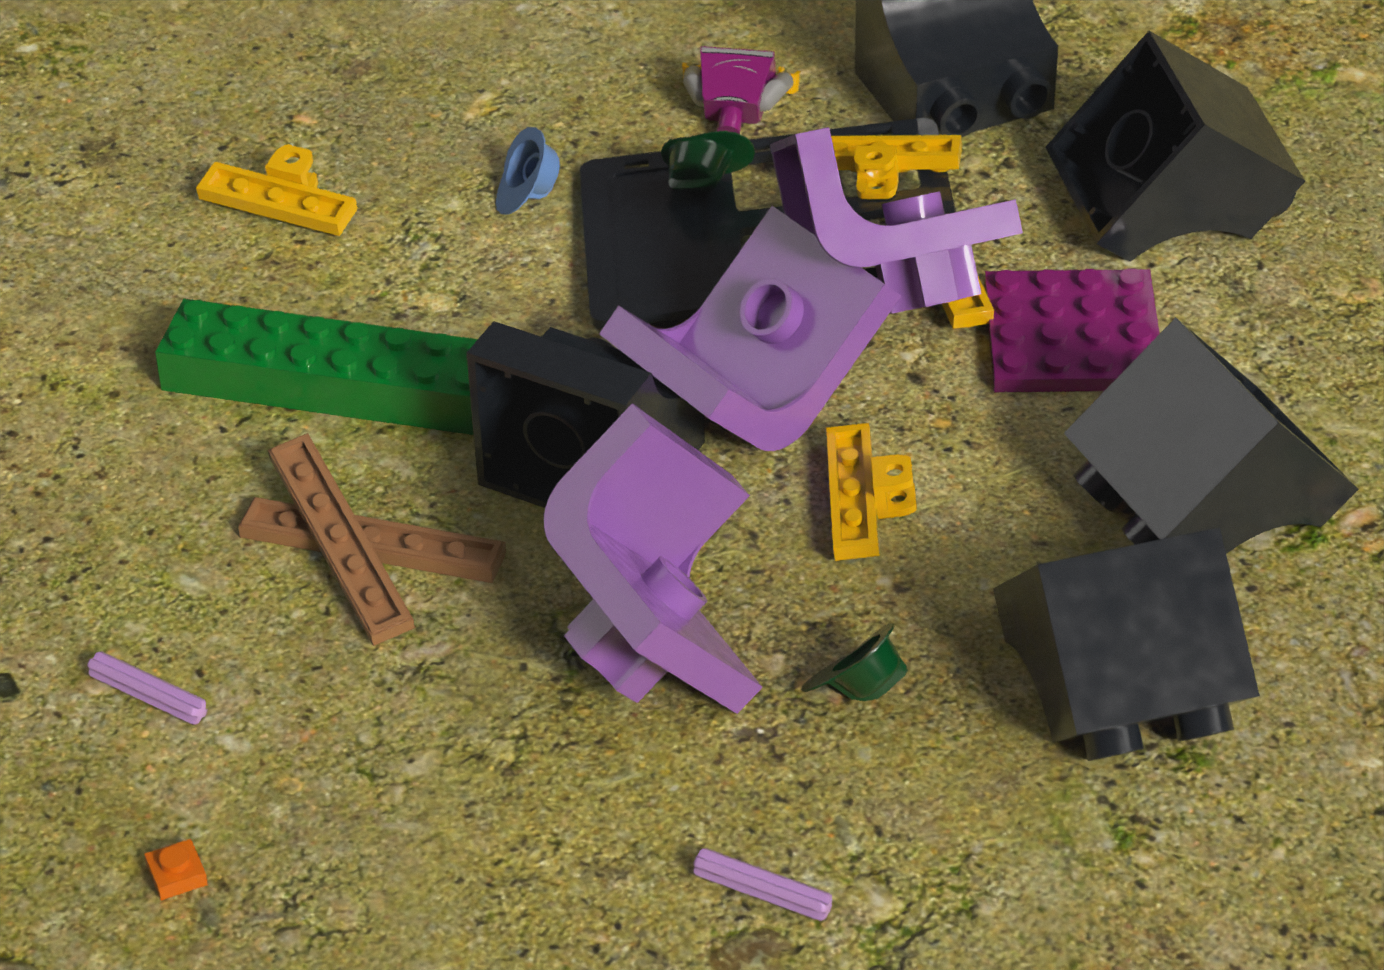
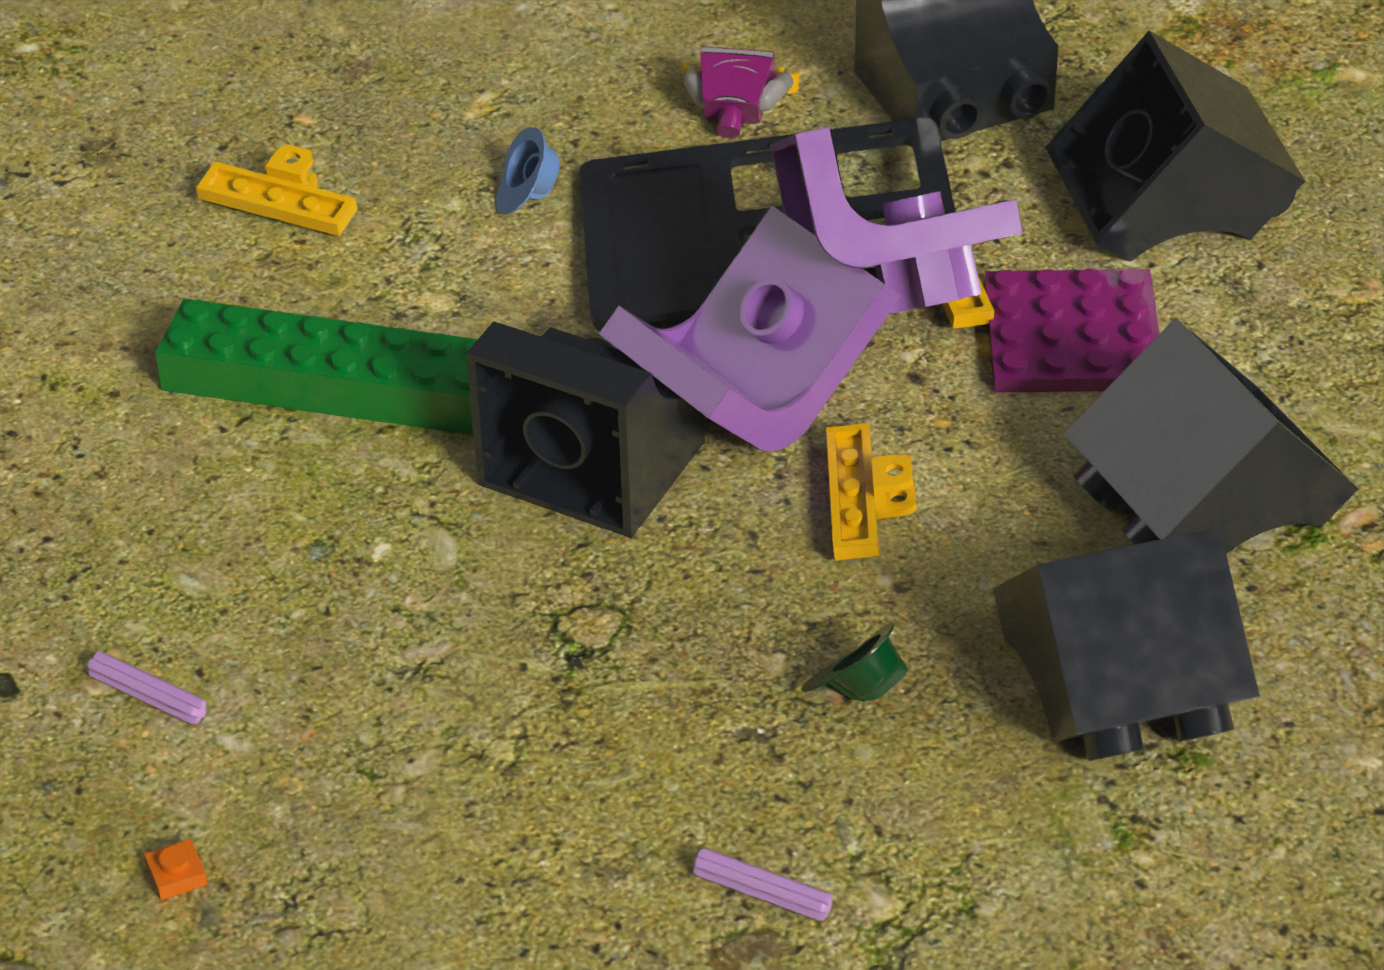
medium nougat tile [238,497,506,583] -> none
medium nougat tile [268,433,415,646] -> none
medium lavender piece [544,403,763,714] -> none
dark green piece [660,131,755,194] -> none
yellow plate [831,135,962,199] -> none

